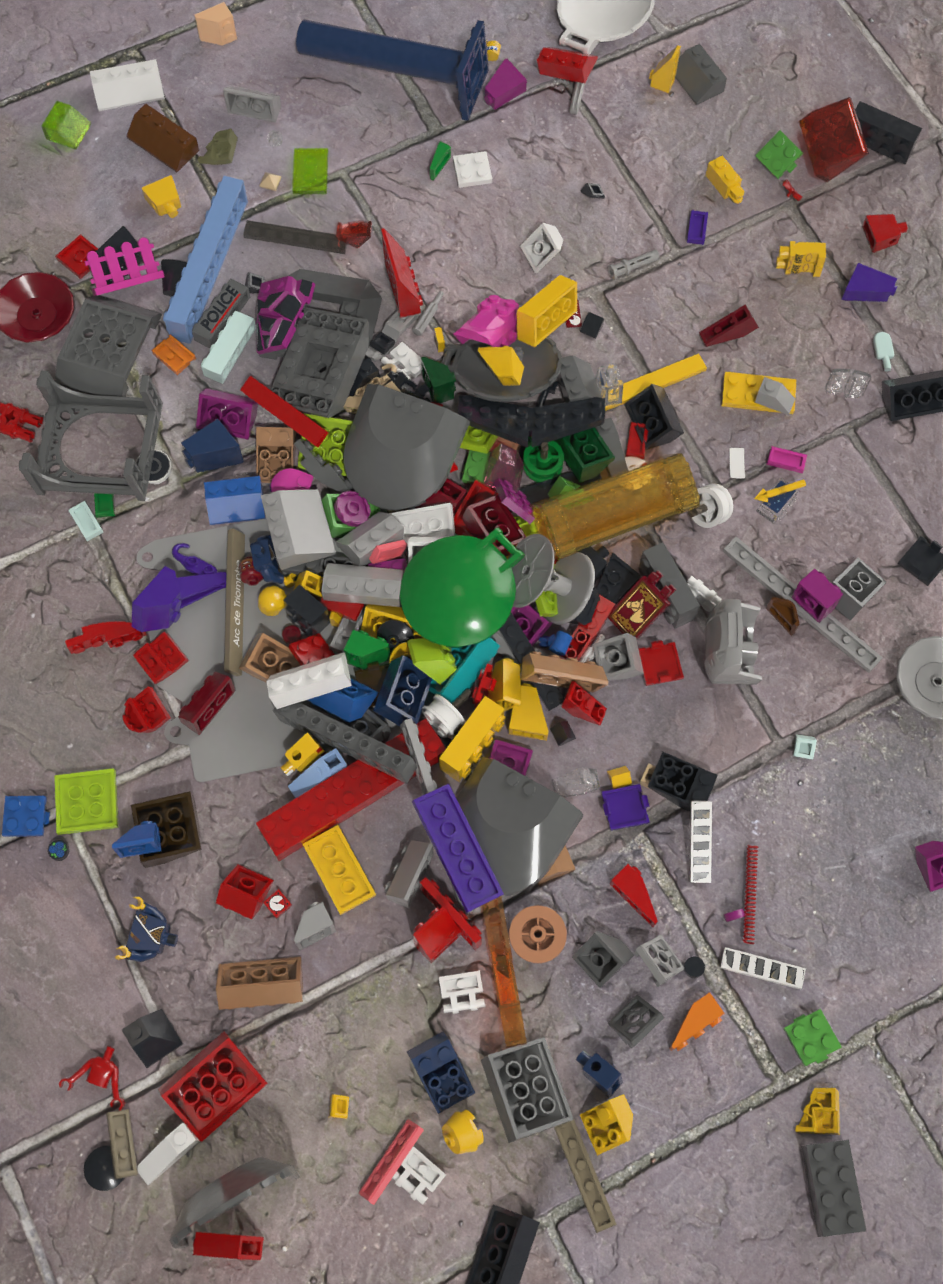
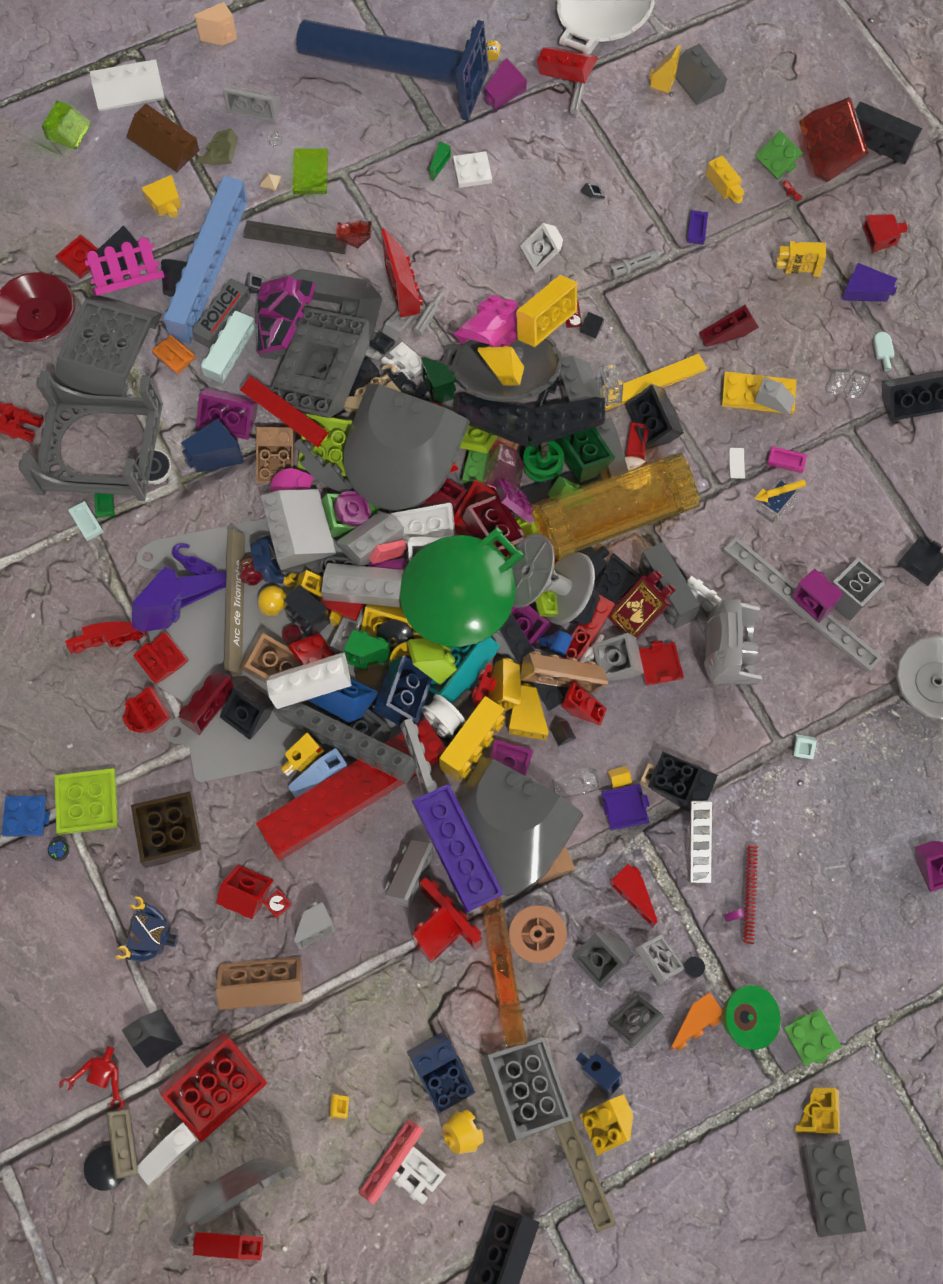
blue slope [112,821,161,858] -> none
blue slope [204,476,265,525] -> none
yellow plate [303,825,376,915] -> none
yellow tile [434,327,445,353] -> none
white plate [439,971,485,1014] -> none
white wheel [688,484,733,528] -> none
tile [720,947,806,990] -> none
reddish brown slope [766,597,800,636] -> none
none -> black slope [220,681,275,740]
none -> green tile [722,985,781,1050]

